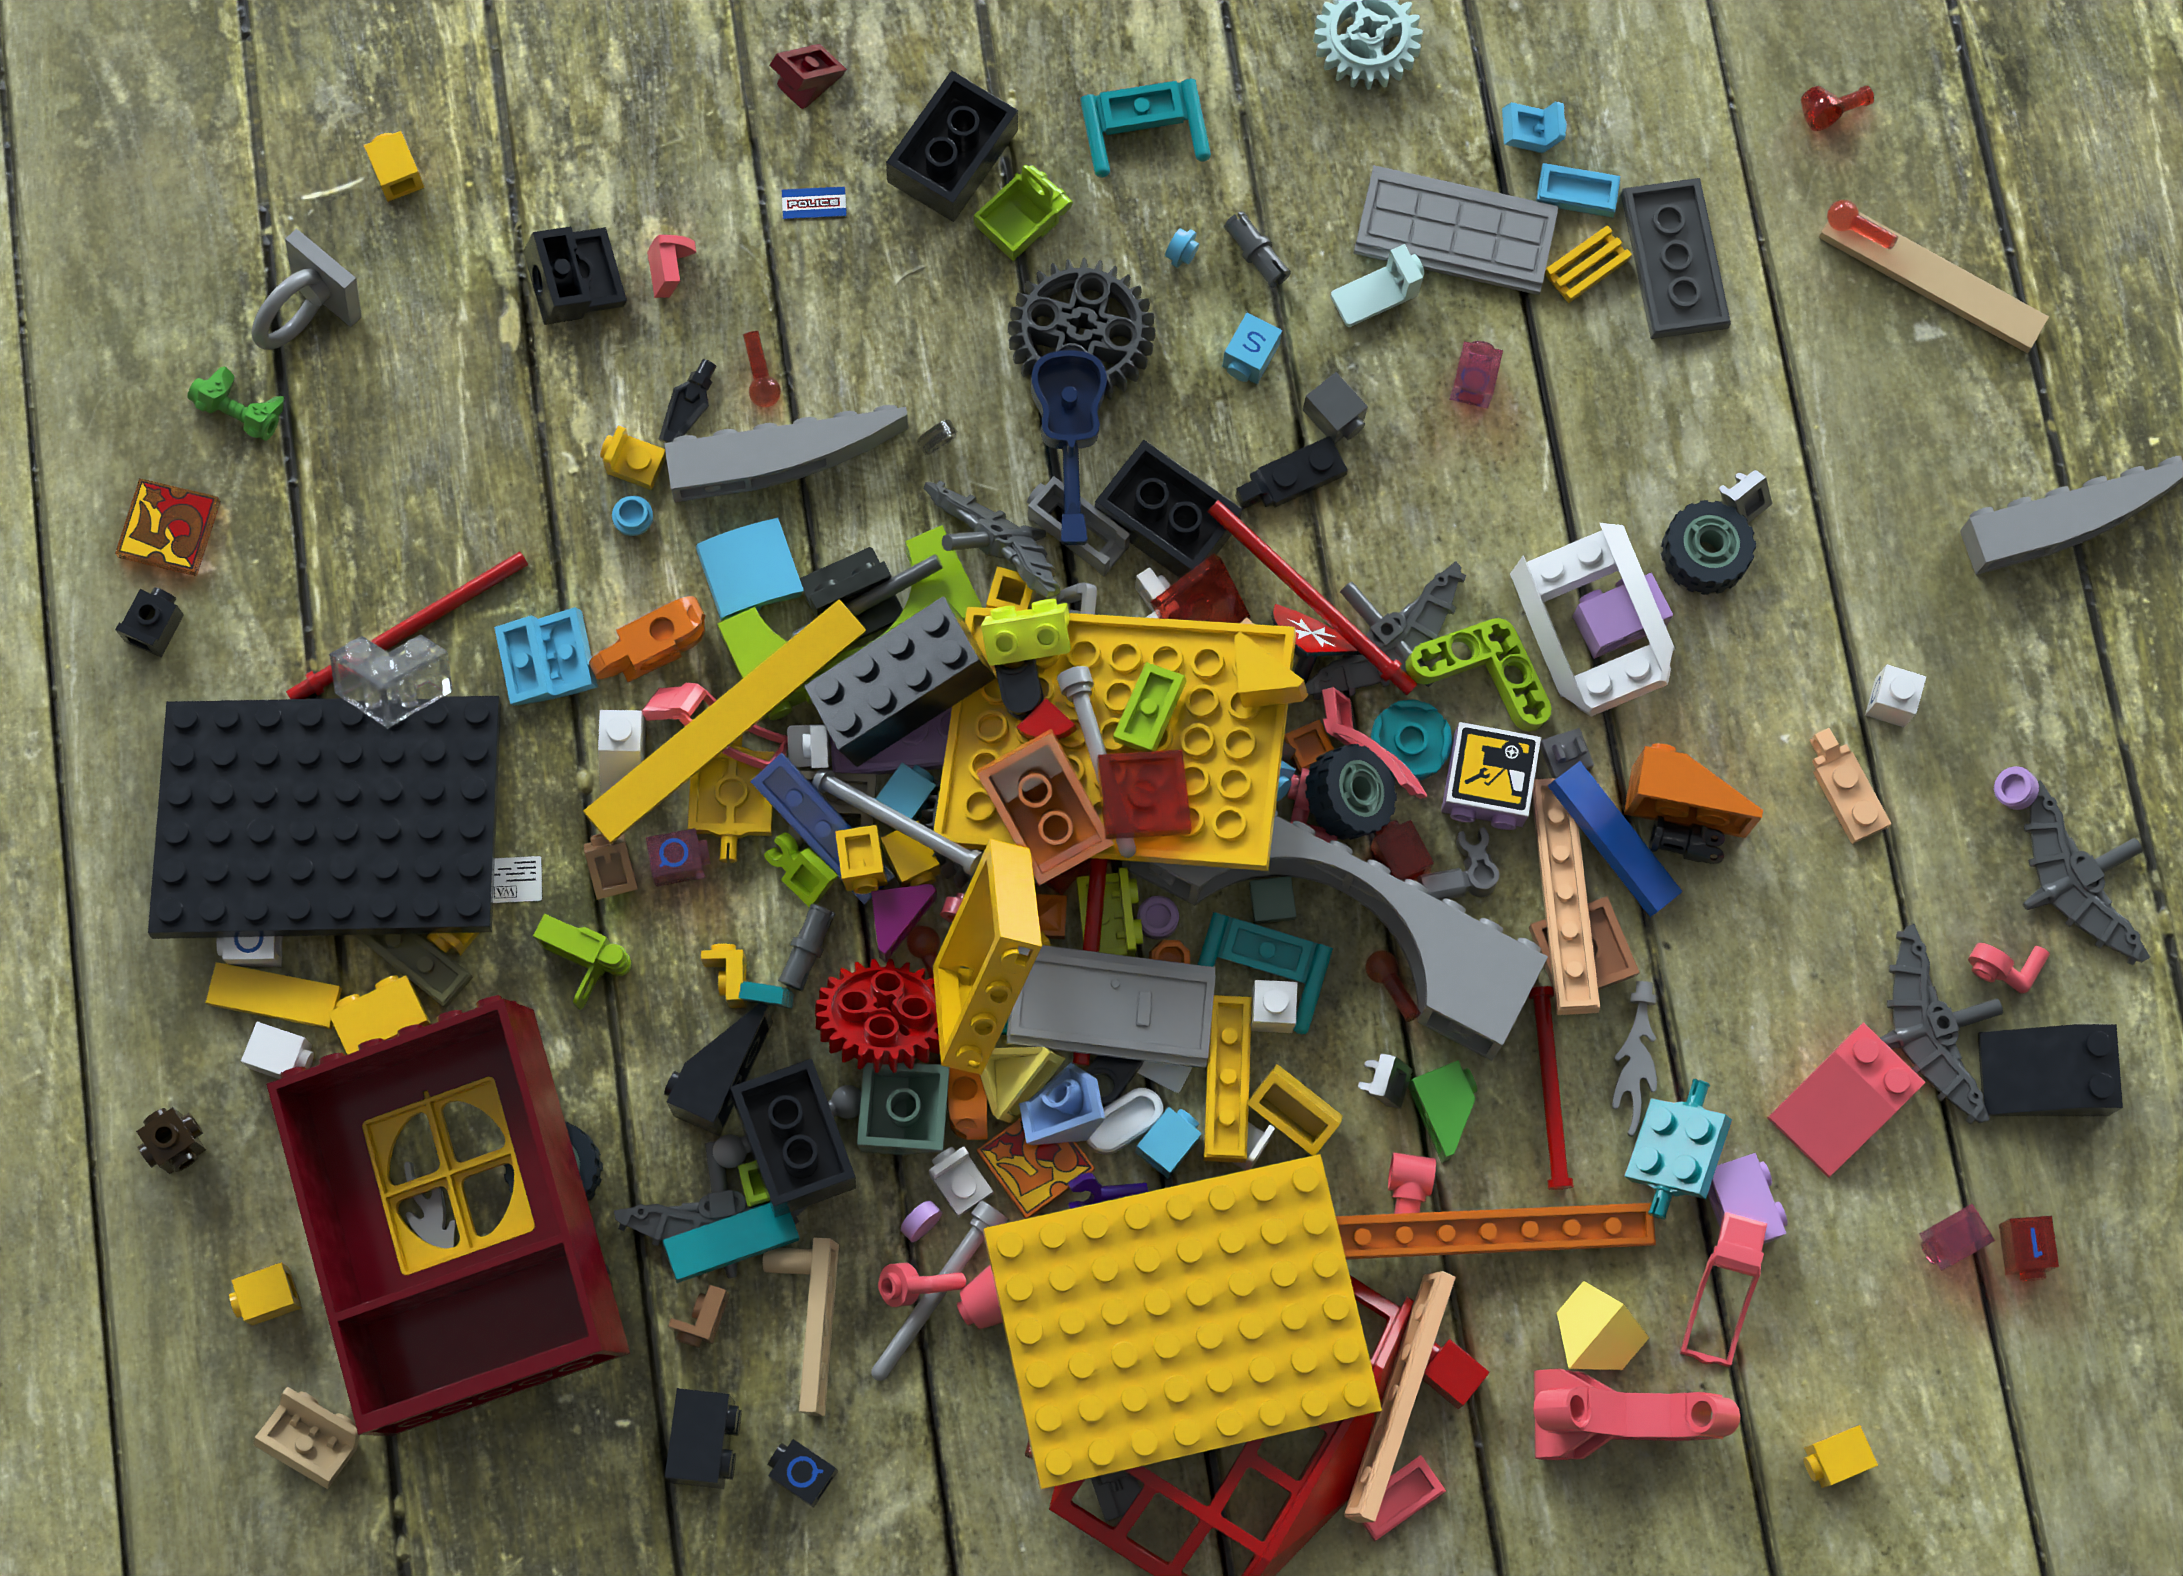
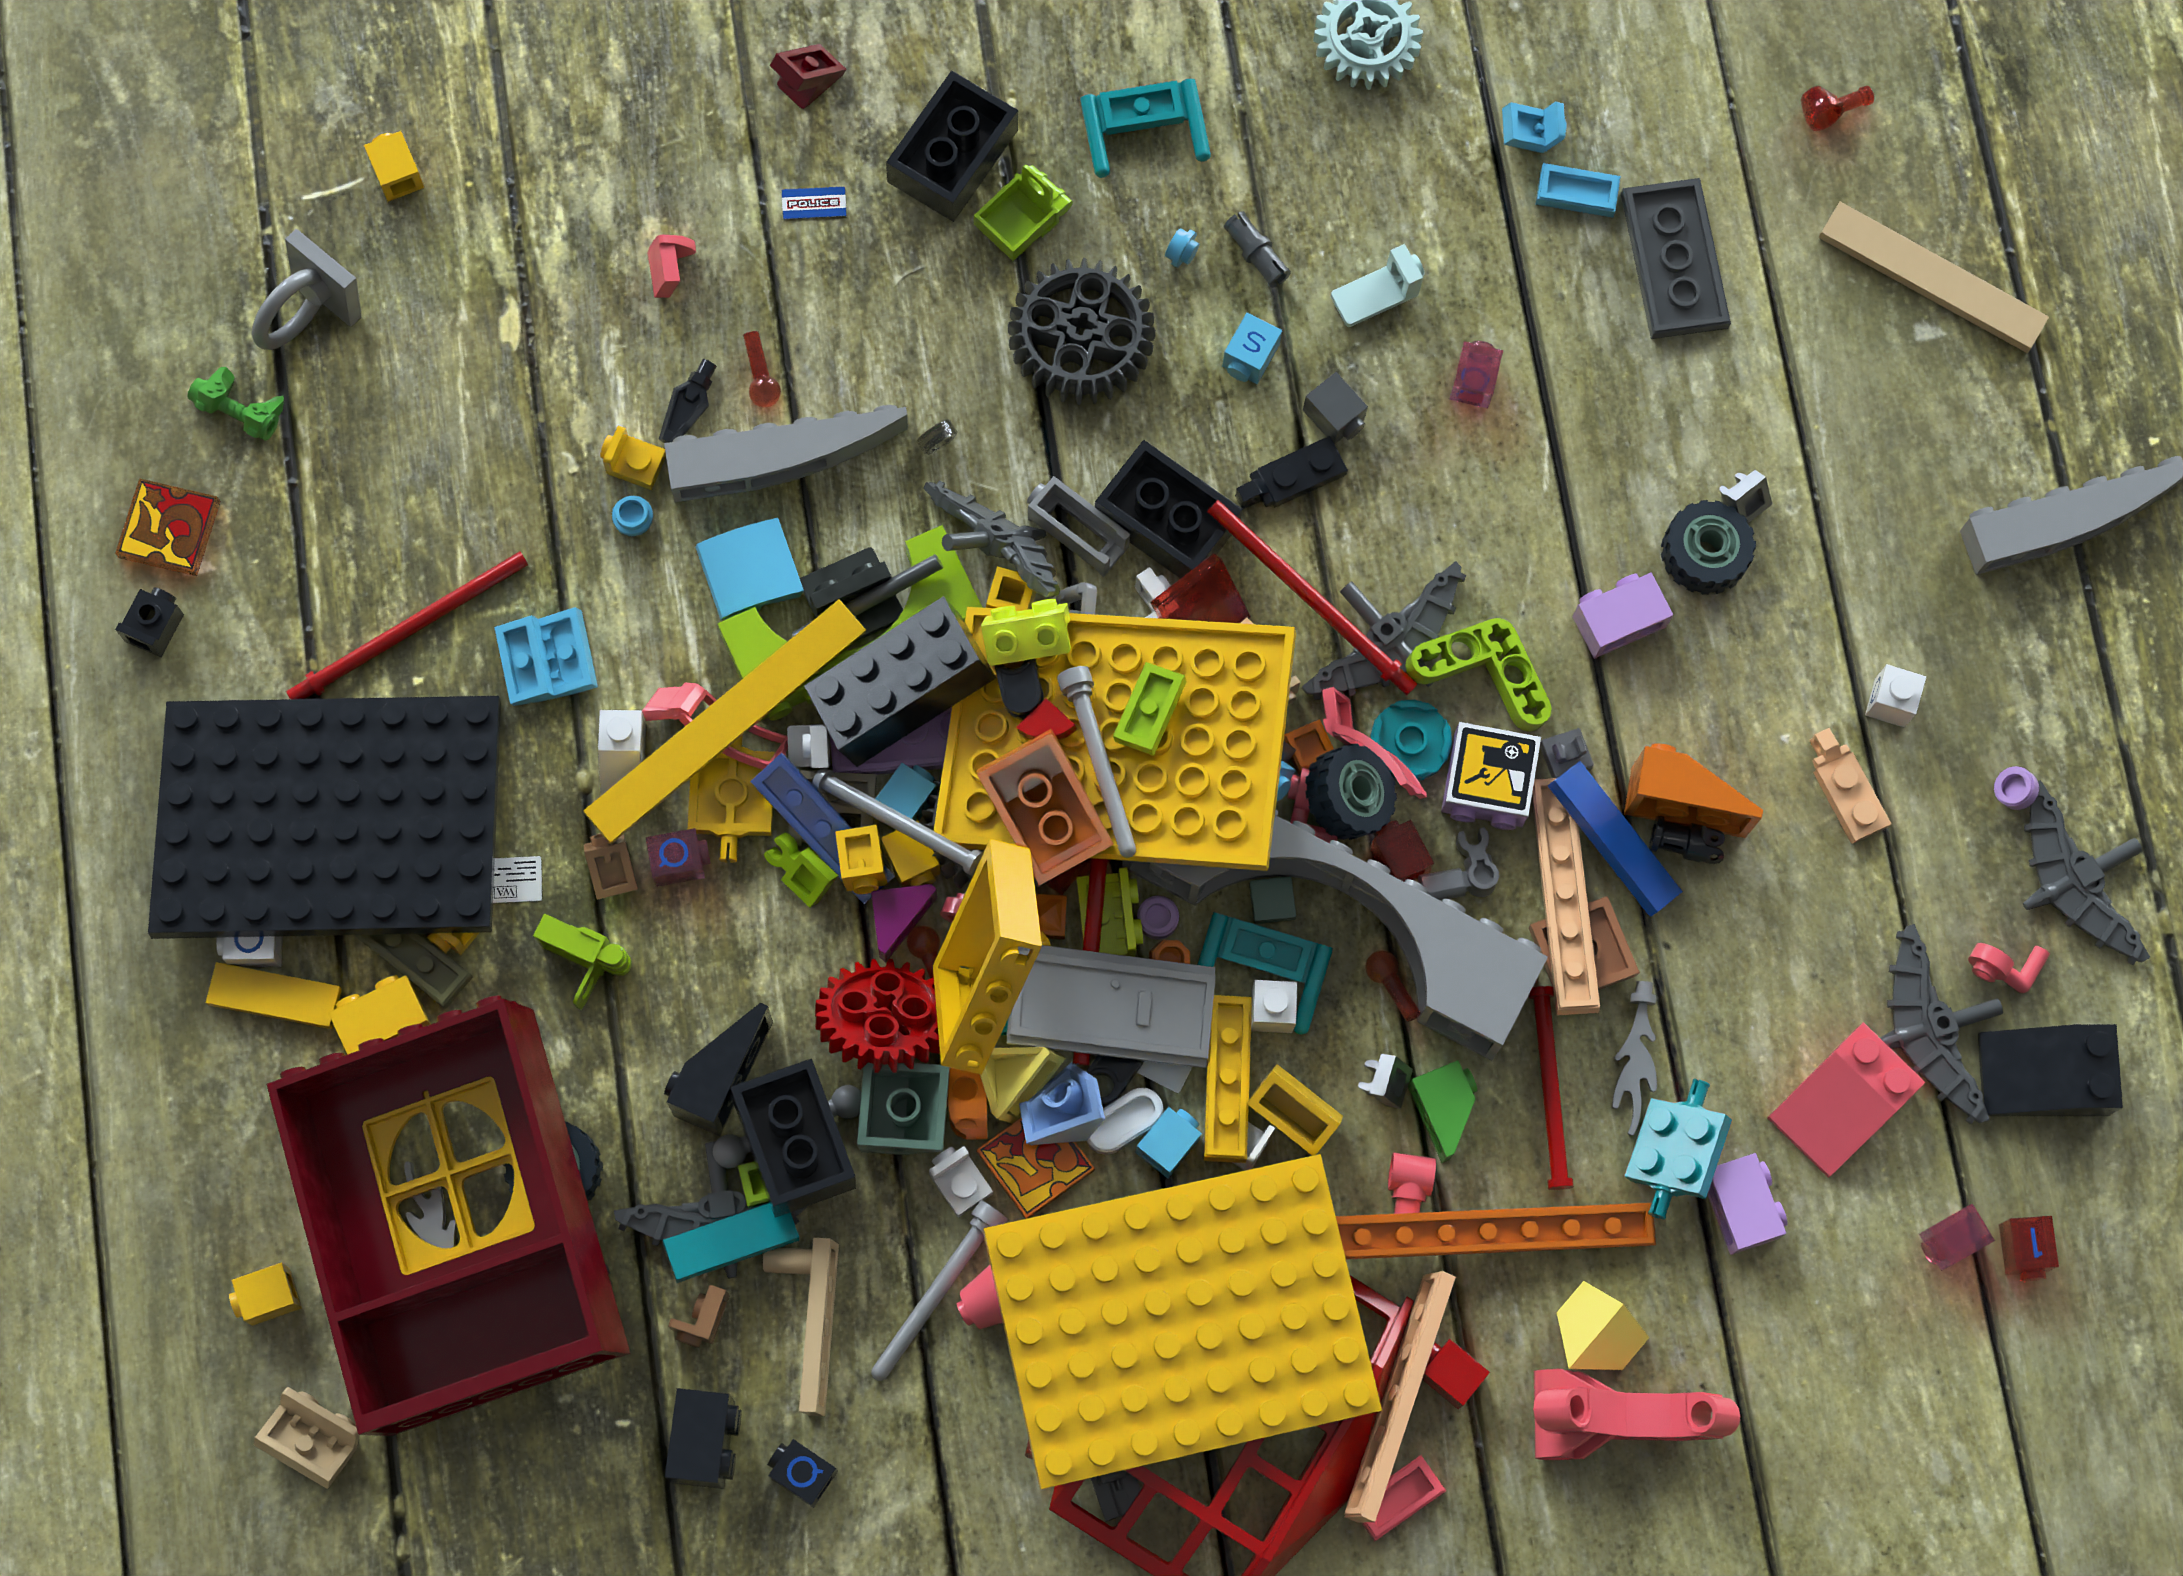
dark brown brick [136,1107,206,1174] -> none
white brick [241,1022,314,1079] -> none
clear brick [329,635,453,728] -> none
black brick [523,226,627,325] -> none
orange piece [589,596,705,682] -> none
yellow bracket [701,943,747,1008] -> none
teal tile [739,981,794,1008] -> none
dark grey pin [778,904,836,991] -> none
coral plate [878,1262,966,1307] -> none
lavender tile [901,1201,942,1242] -> none
dark blue piece [1031,350,1107,545] -> none
dark purple bar [1068,1172,1148,1209] -> none
clear red tile [1097,750,1192,839] -> none
yellow slope [1234,631,1308,708] -> none
red shield [1271,604,1362,684] -> none
light grey piece [1353,165,1559,295] -> none
white wedge [1510,523,1675,717] -> none
yellow tile [1544,225,1632,303] -> none
coral piece [1680,1212,1767,1367] -> none
yellow brick [1803,1425,1878,1488] -> none
clear red bar [1827,200,1898,250] -> none

